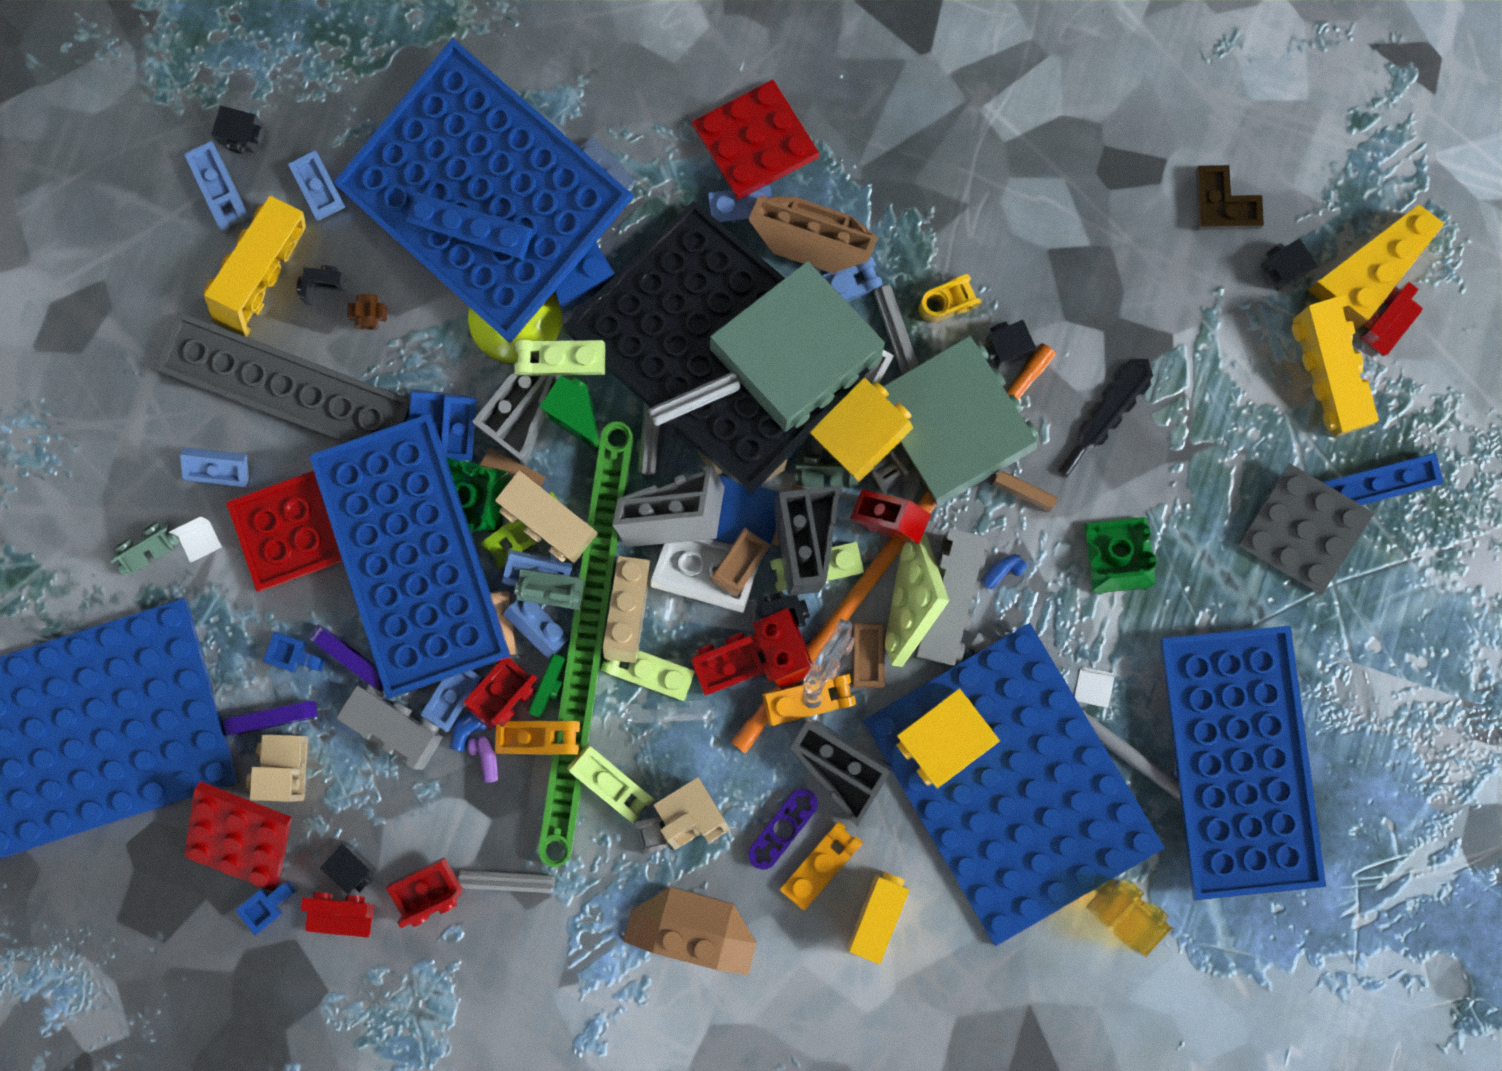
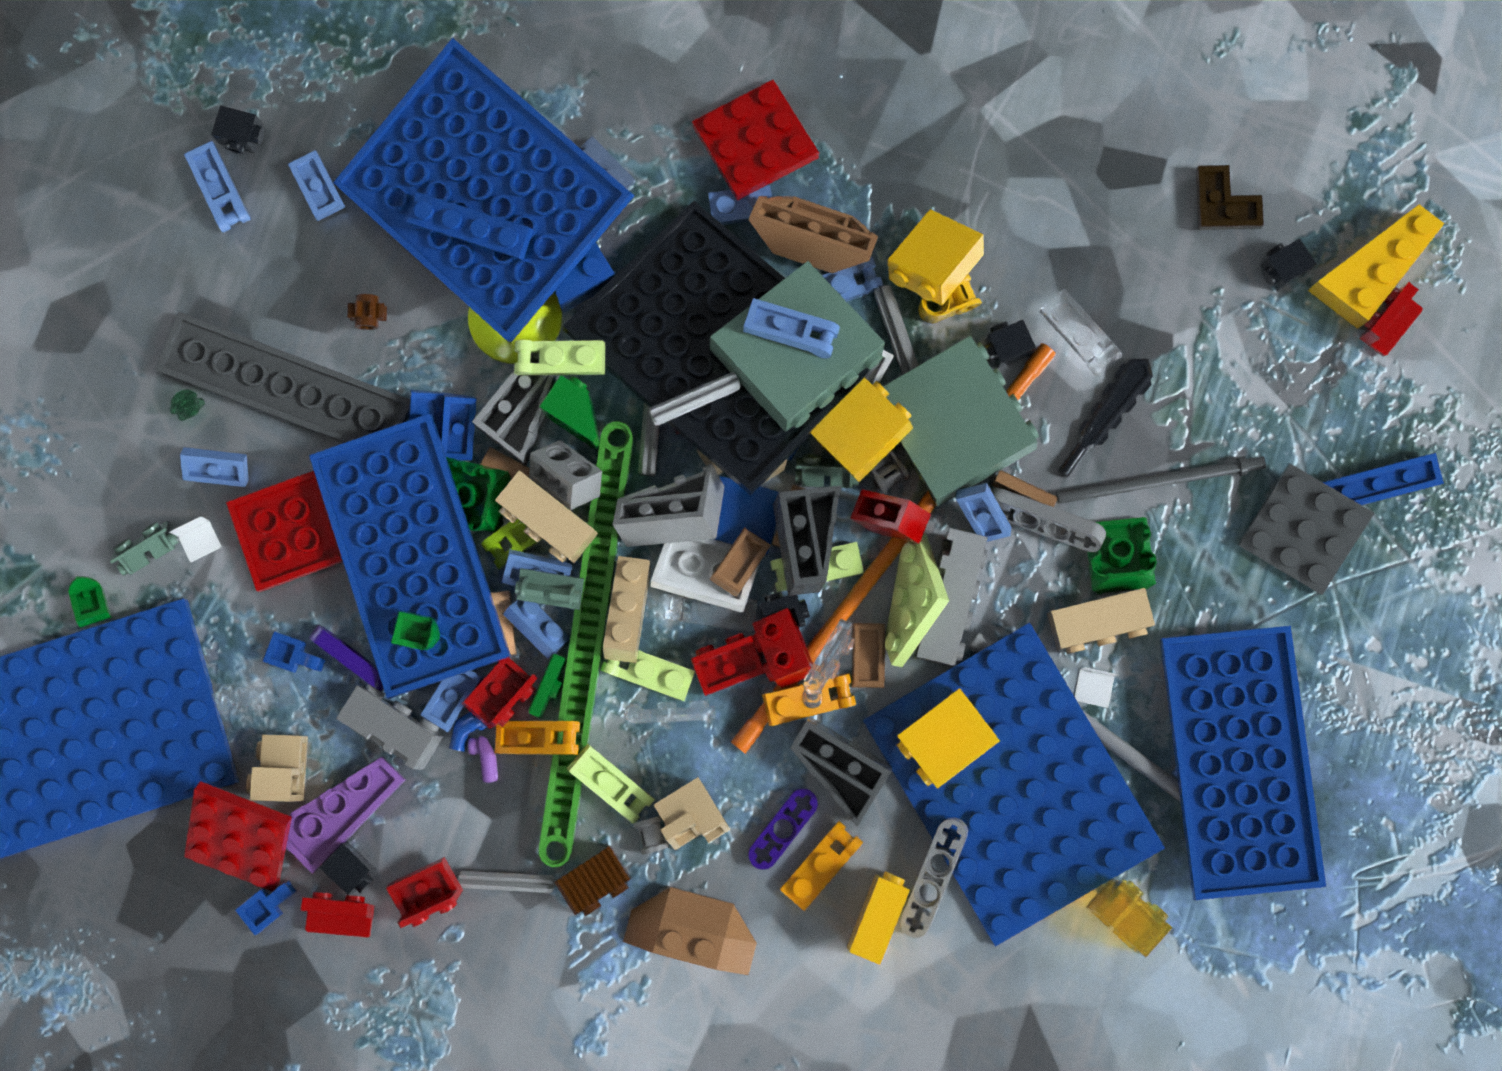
yellow wedge [204,196,306,337] -> none
dark purple beam [223,701,318,736] -> none
black bracket [296,265,348,305] -> none
blue arm [981,554,1027,590] -> none
yellow wedge [1292,294,1379,437] -> none
none -> green plate [68,576,111,627]
none -> clear green plate [170,389,205,421]
none -> medium lavender wing [286,757,406,874]
none -> green plate [391,610,440,651]
none -> light grey brick [529,440,602,510]
none -> reddish brown brick [554,846,632,916]
none -> medium blue plate [743,298,840,359]
none -> yellow brick [888,209,984,306]
none -> light grey beam [901,817,968,938]
none -> medium blue plate [956,483,1012,542]
none -> light grey beam [991,488,1106,552]
none -> clear plate [1039,289,1122,376]
none -> tan brick [1047,588,1155,654]
none -> dark grey bar [1056,456,1266,504]

